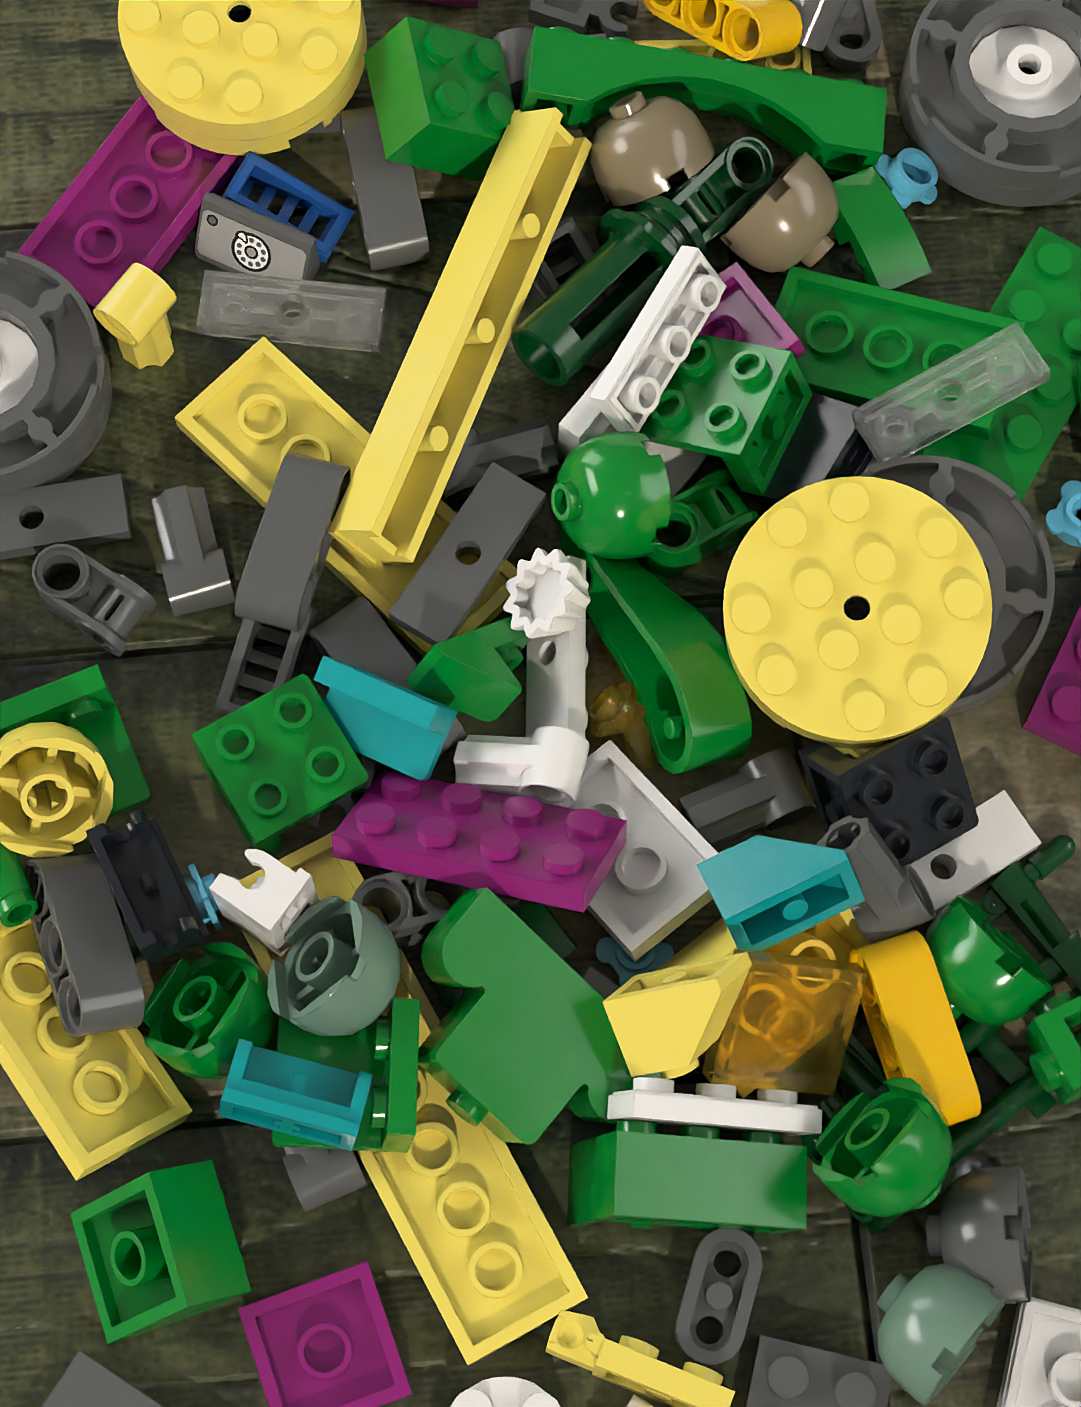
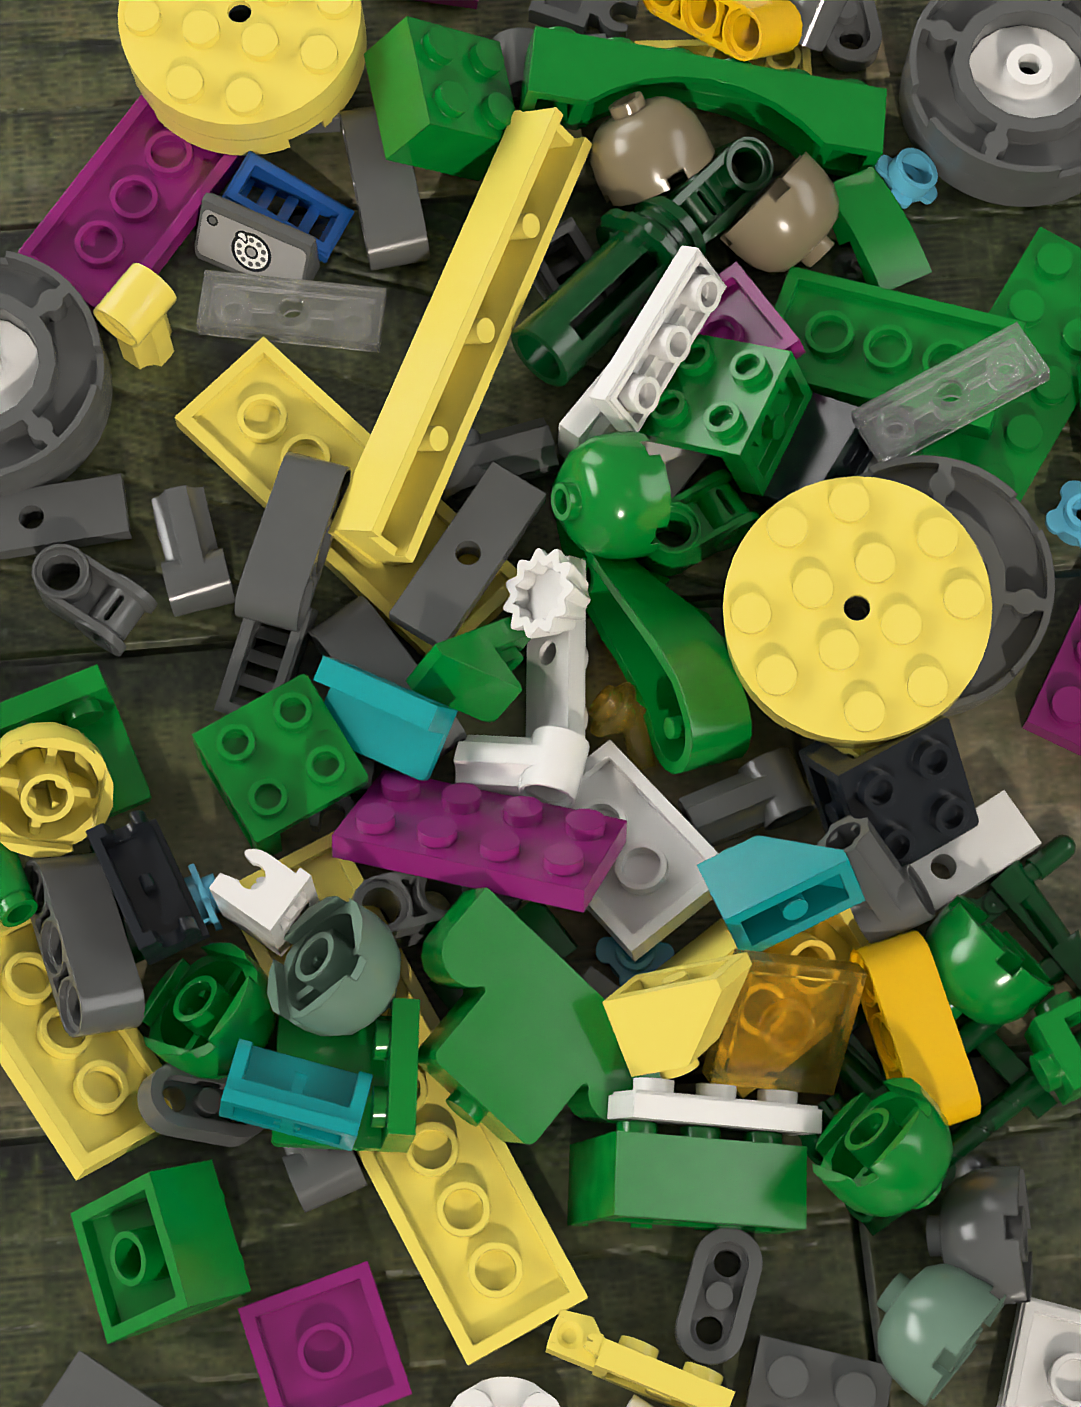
none -> dark grey plate [137,1063,264,1147]

